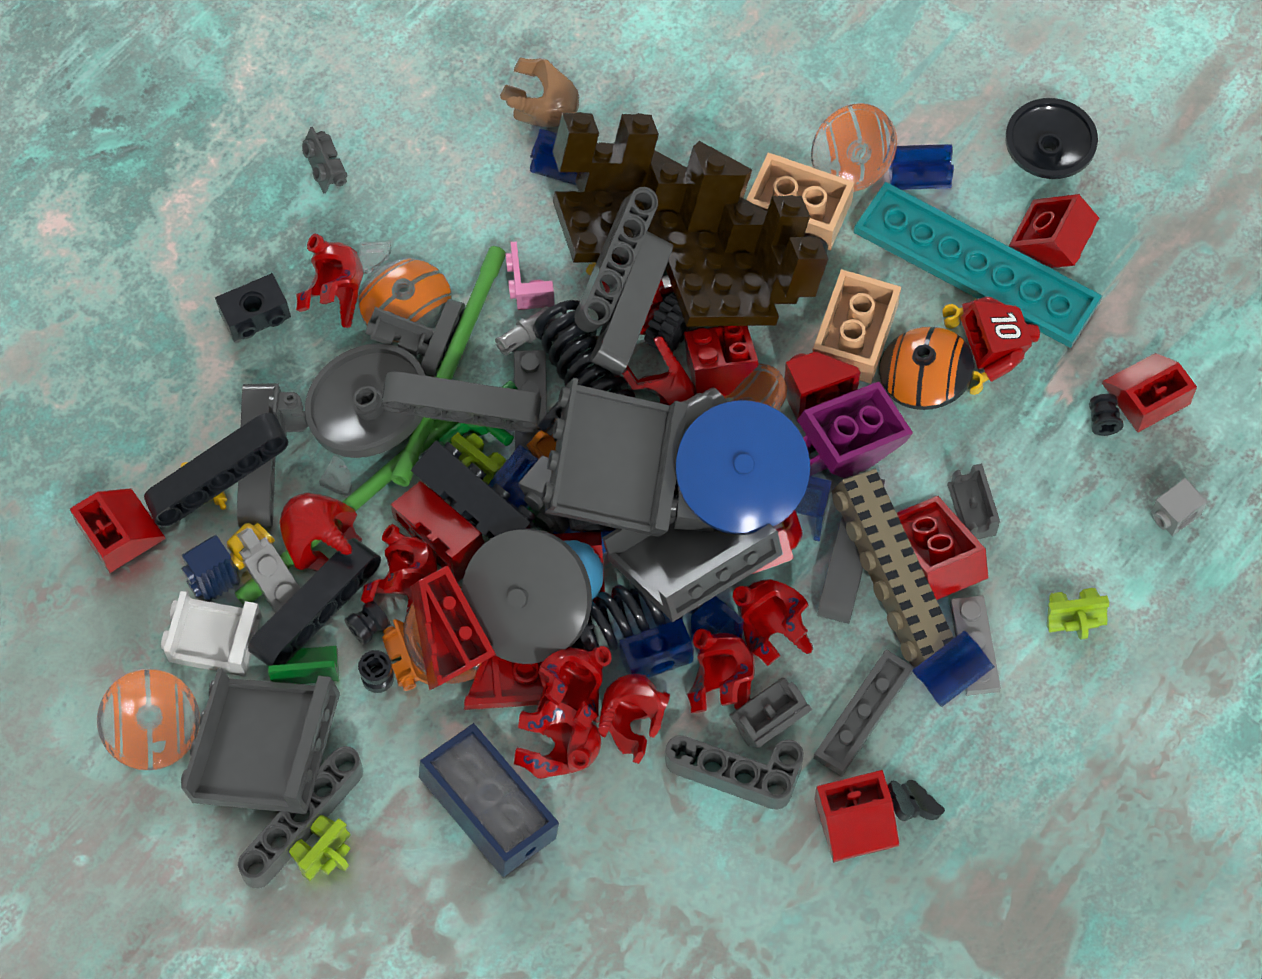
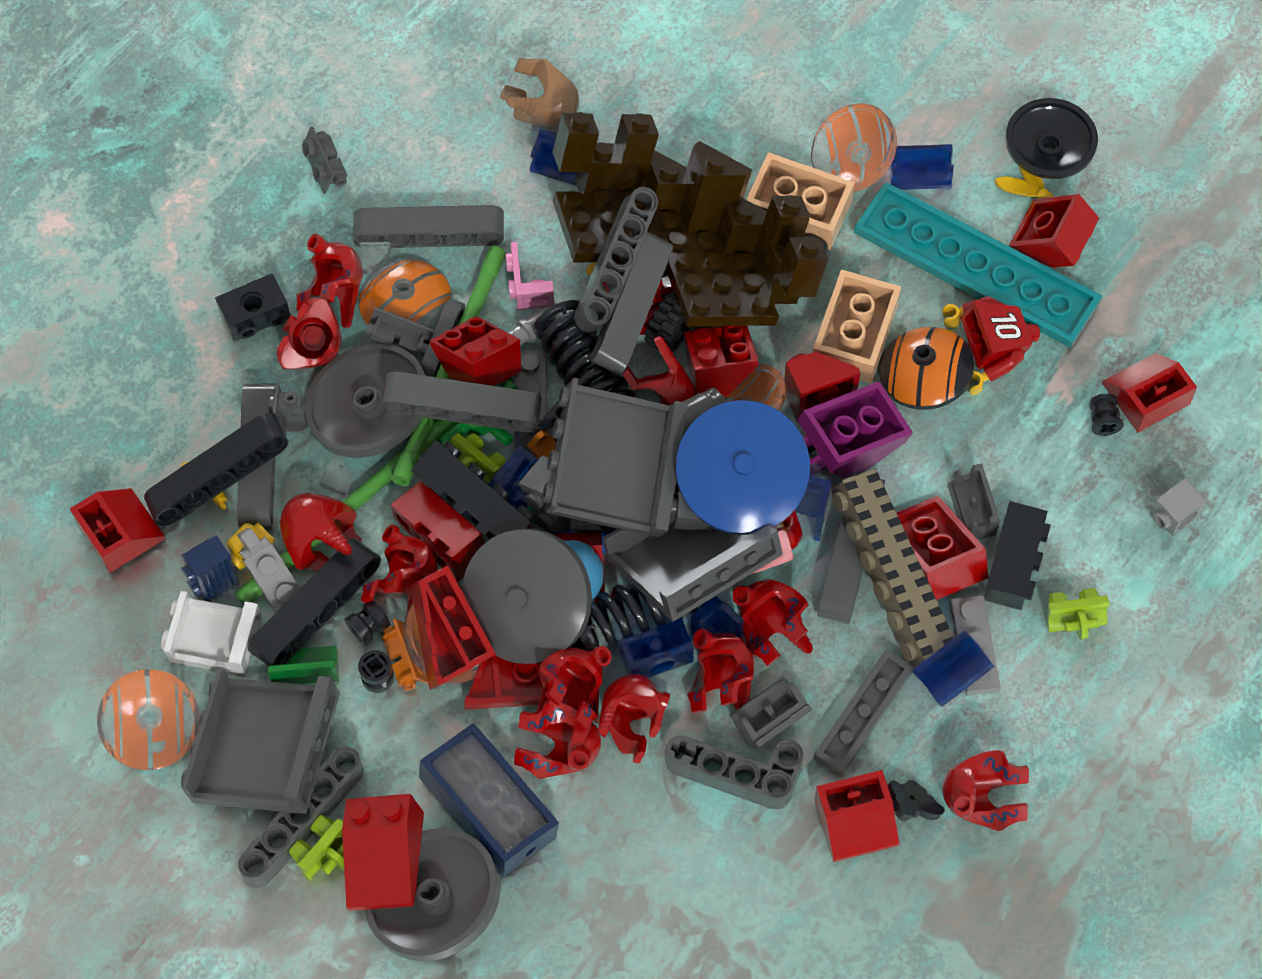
none -> red piece [276,297,342,370]
none -> red slope [342,794,424,911]
none -> dark grey beam [353,205,504,248]
none -> dark grey dish [365,828,501,961]
none -> red slope [430,316,521,386]
none -> red piece [942,750,1029,831]
none -> black brick [984,501,1051,610]
none -> yellow piece [995,166,1054,199]

